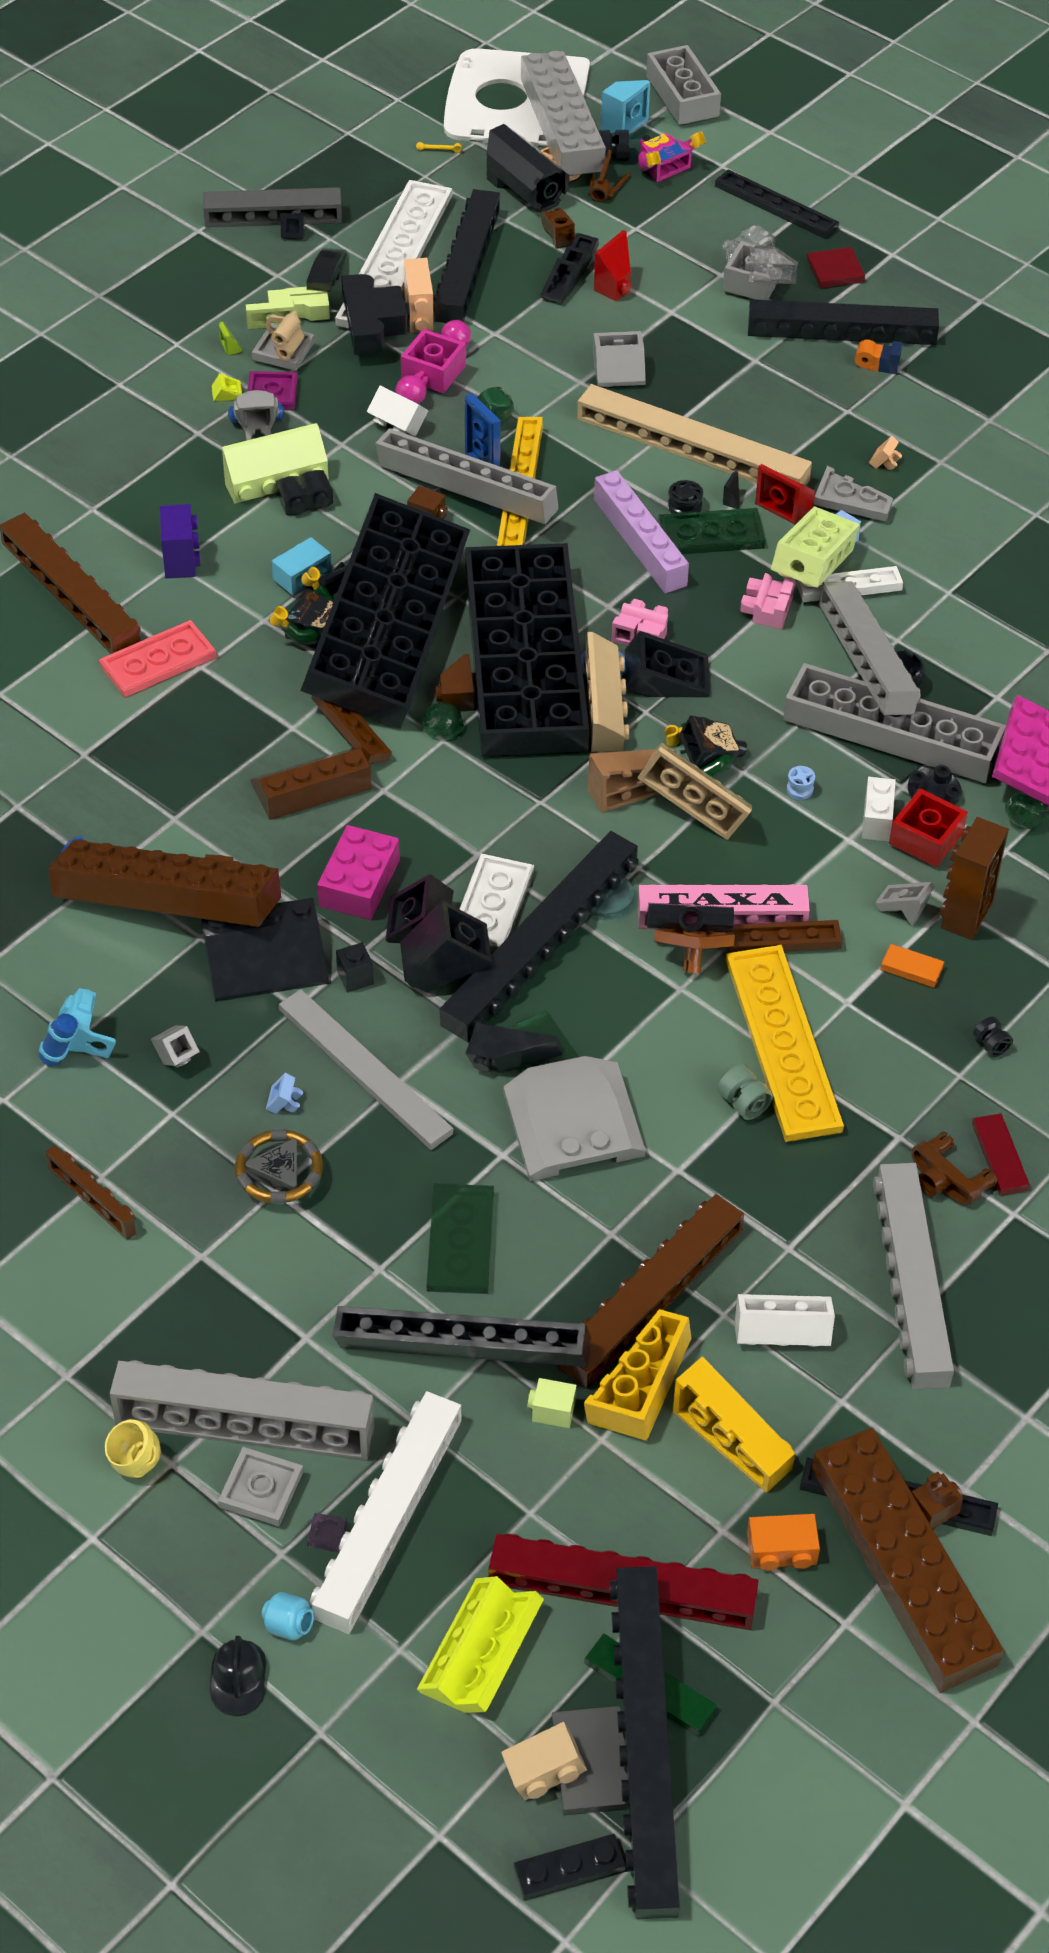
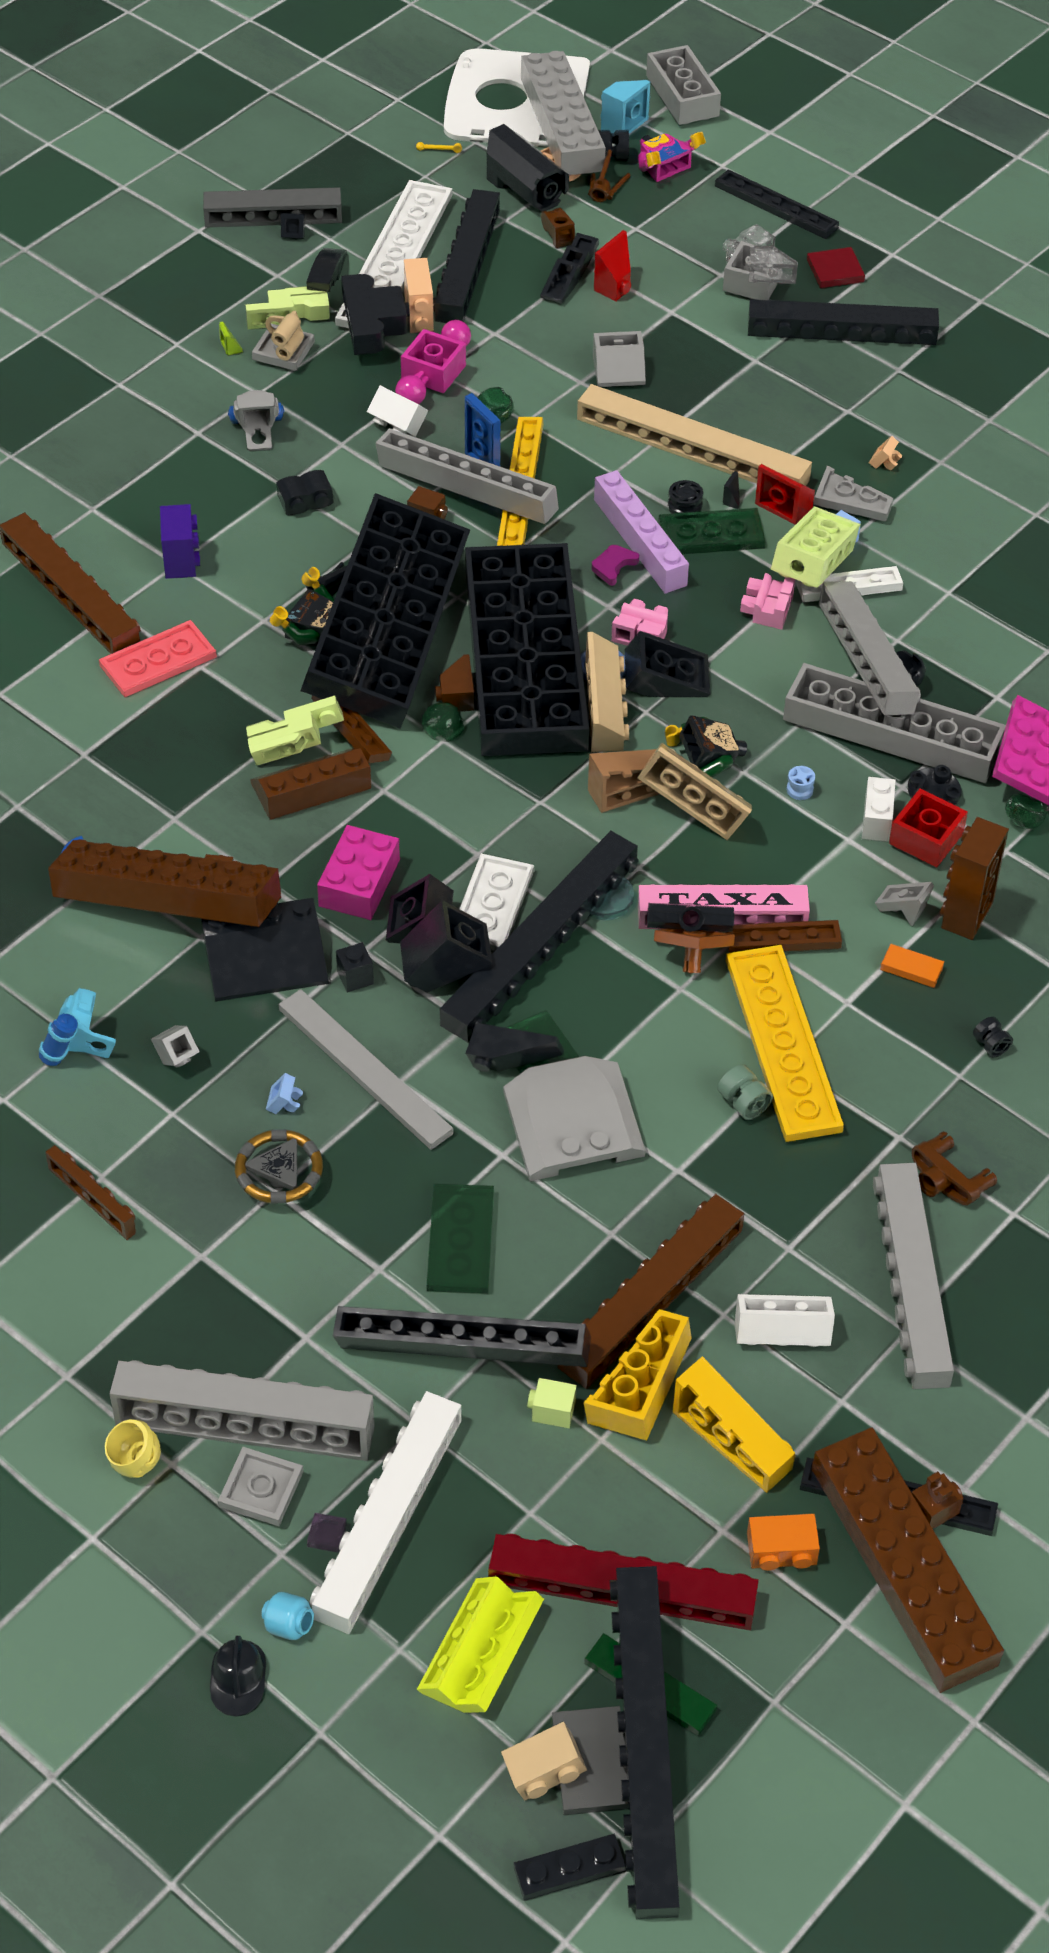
neon yellow slope [212,373,242,401] -> none
yellowish green slope [222,423,329,503] -> none
magenta tile [247,371,298,411] -> none
medium azure brick [272,537,332,595] -> none
leg [854,340,903,374] -> none
dark red tile [972,1113,1030,1196] -> none
none -> yellowish green plate [246,696,344,766]
none -> magenta piece [592,545,640,586]

